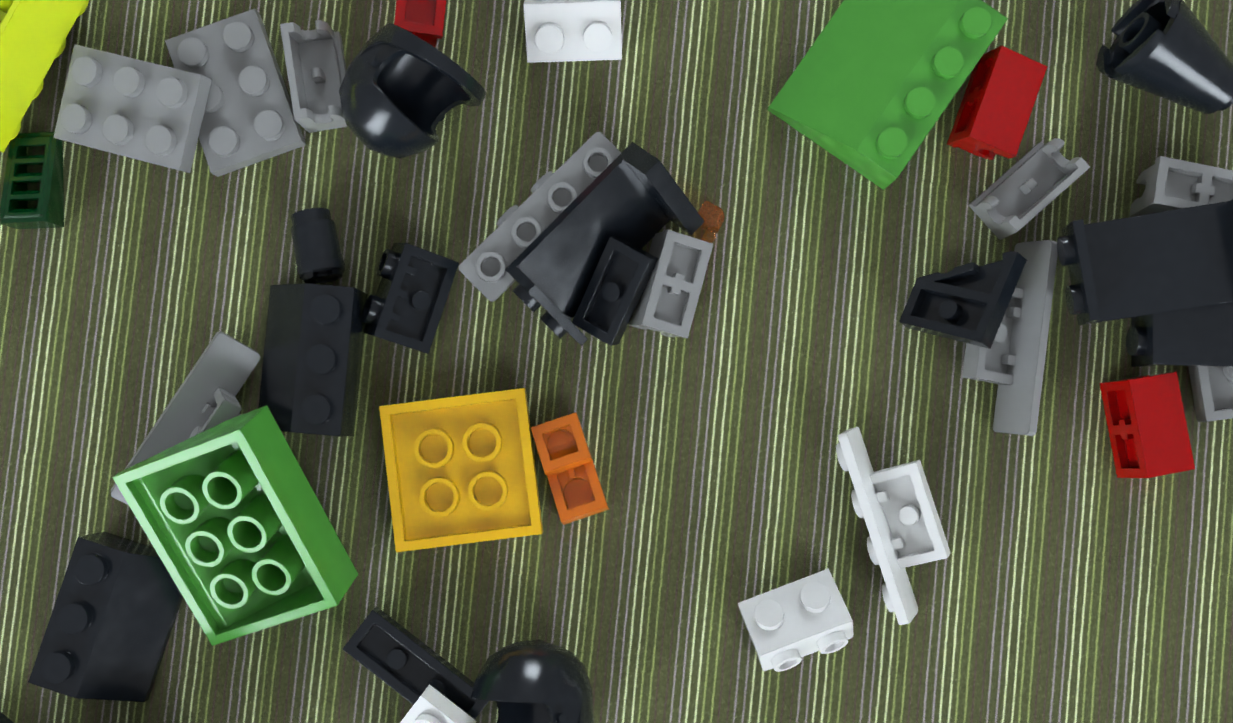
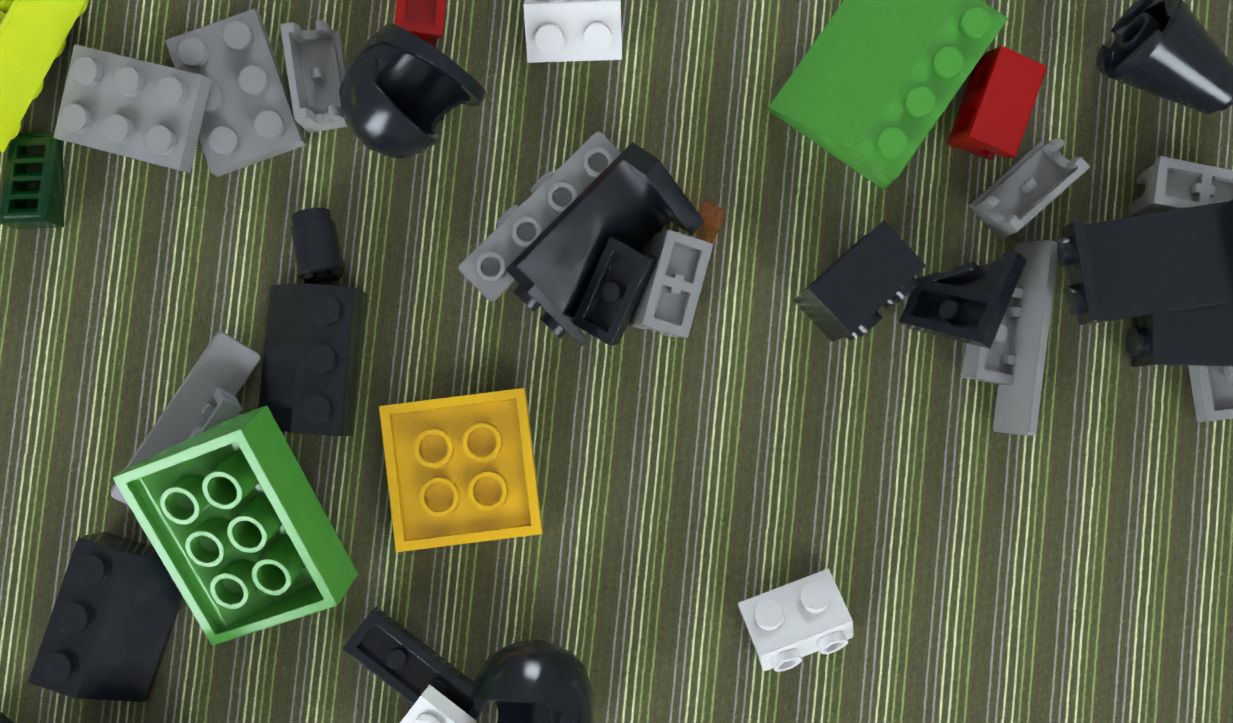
black bracket [361,243,459,354] -> none
orange slope [530,412,609,525] -> none
white bracket [836,427,951,625] -> none
red hinge [1099,372,1195,478] -> none
none -> black brick [793,220,926,342]

